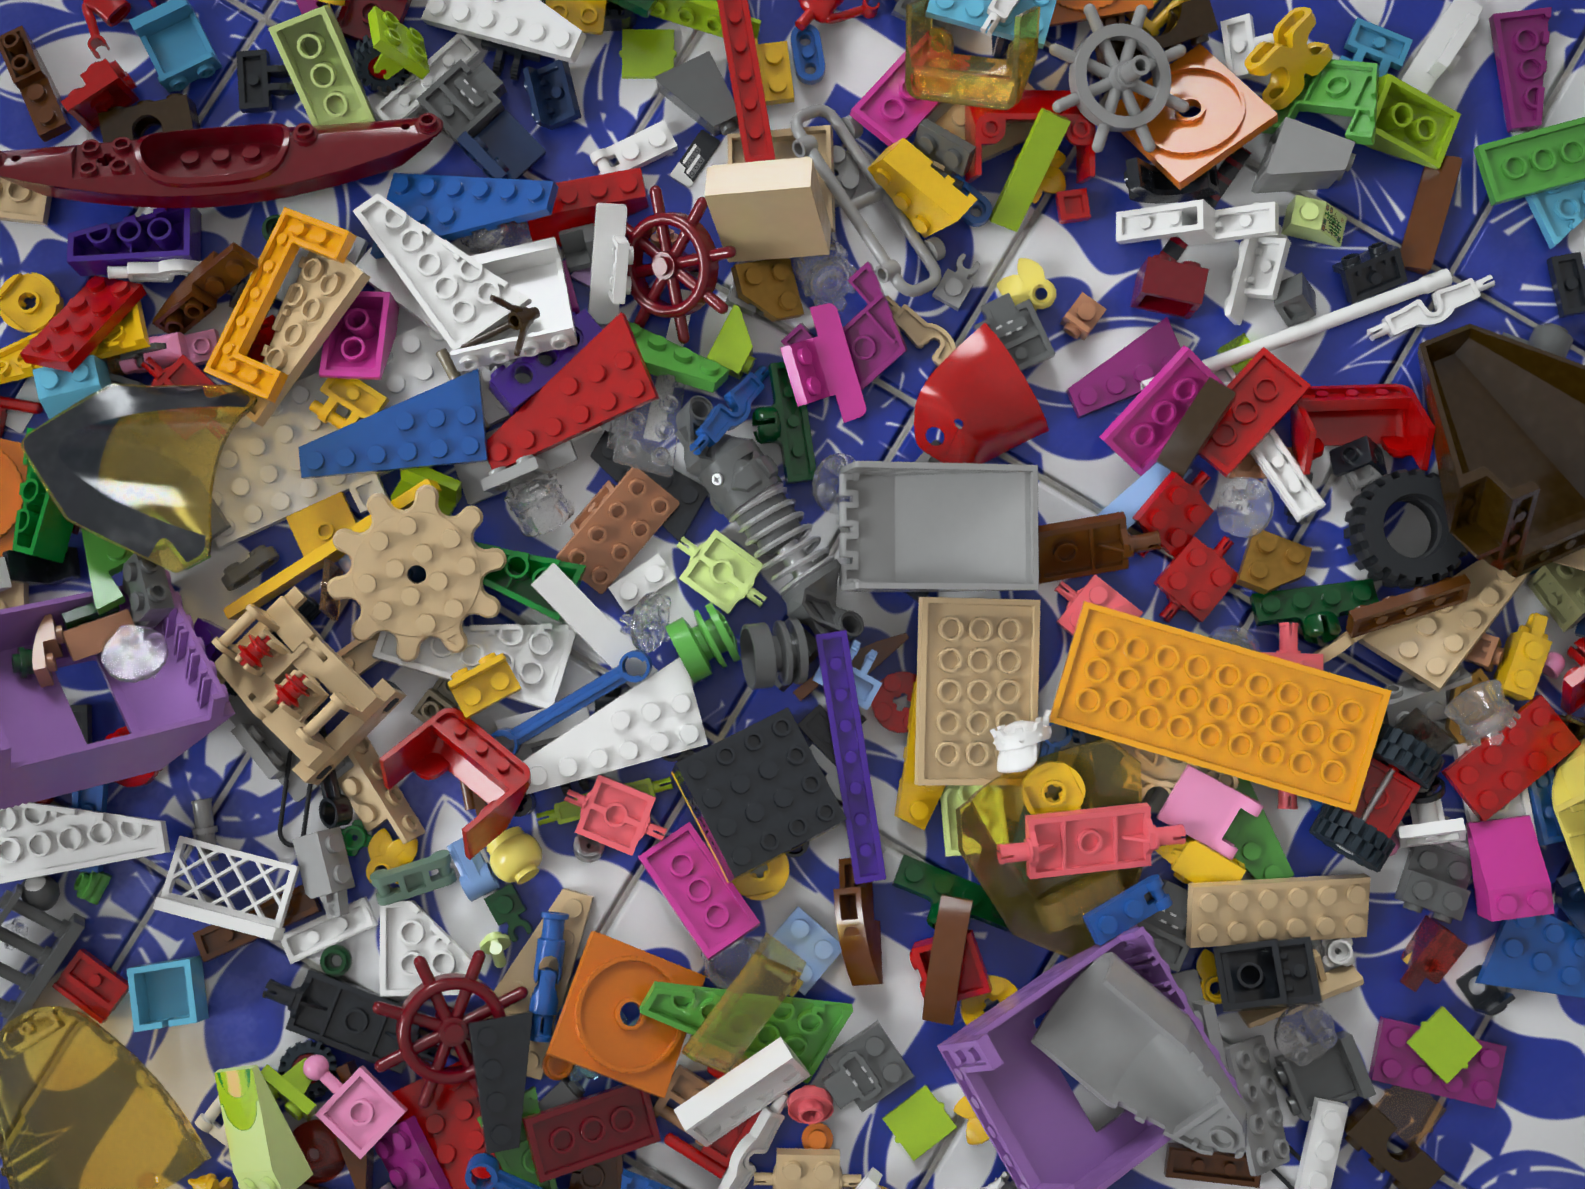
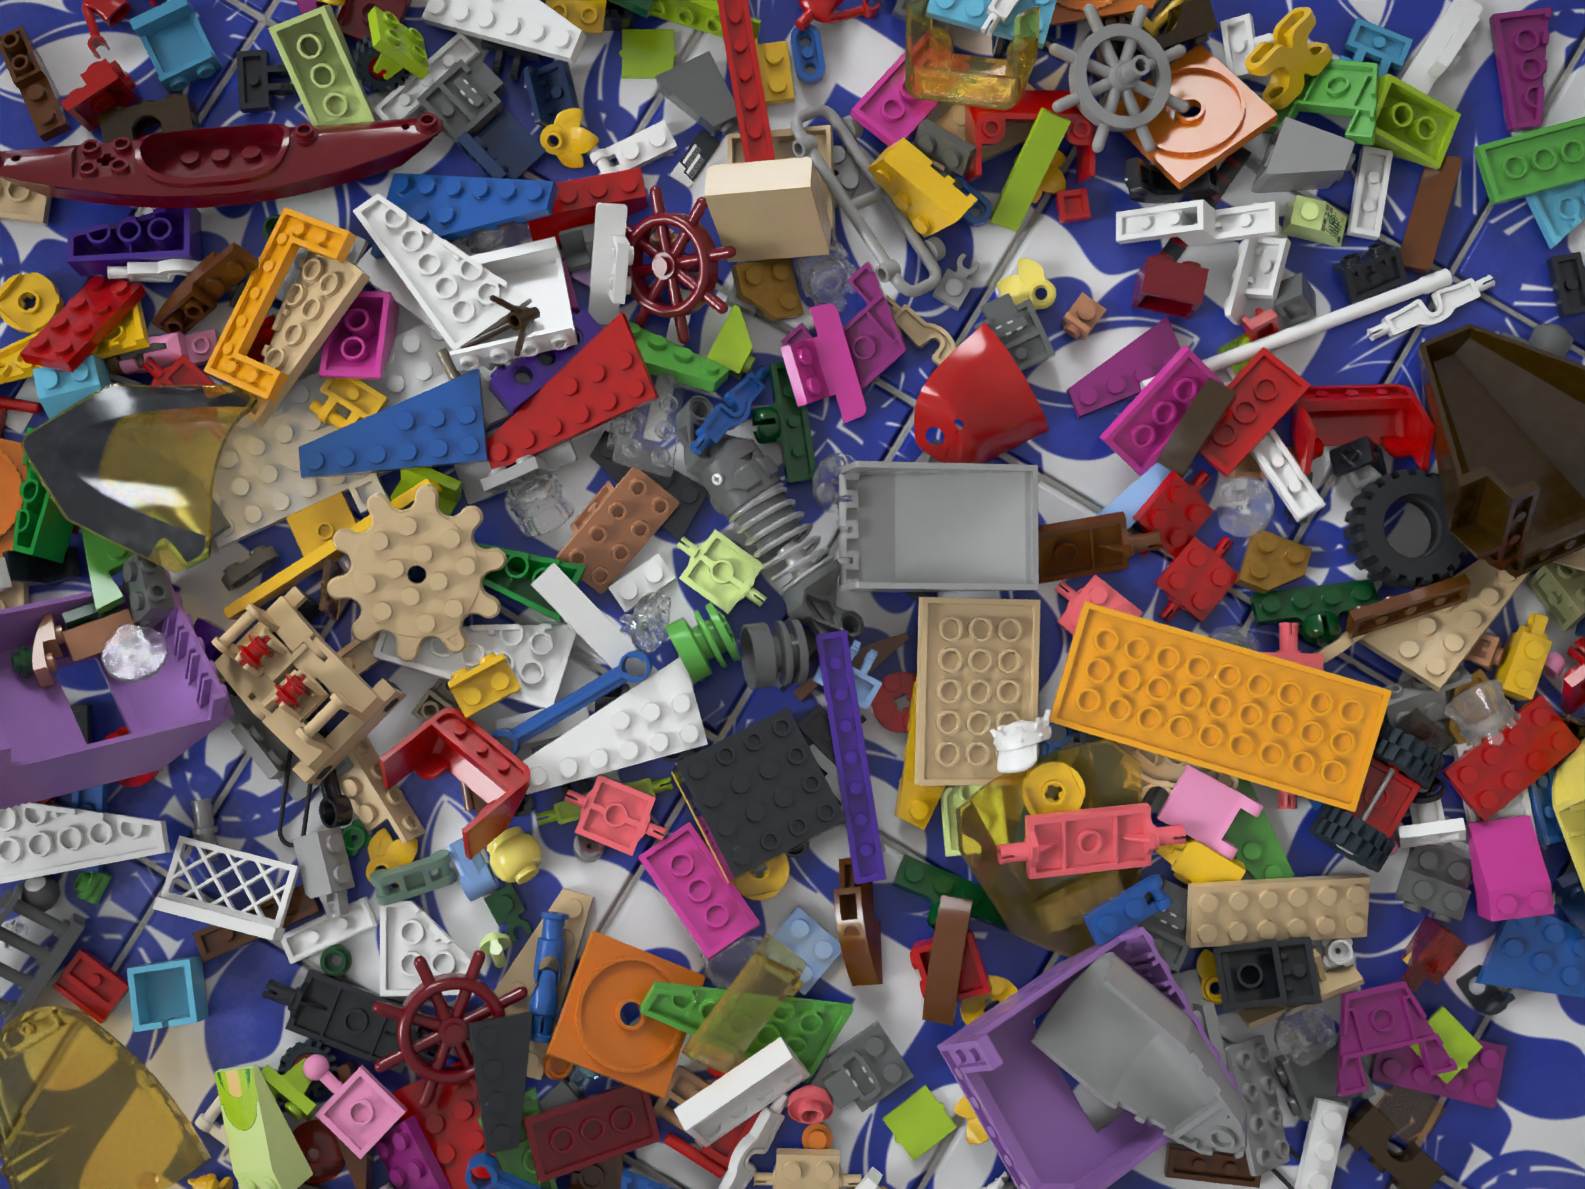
none -> yellow plate [540,108,599,169]
none -> red tile [1242,308,1279,343]
none -> magenta wing [1336,981,1458,1097]
none -> white plate [1346,146,1393,241]

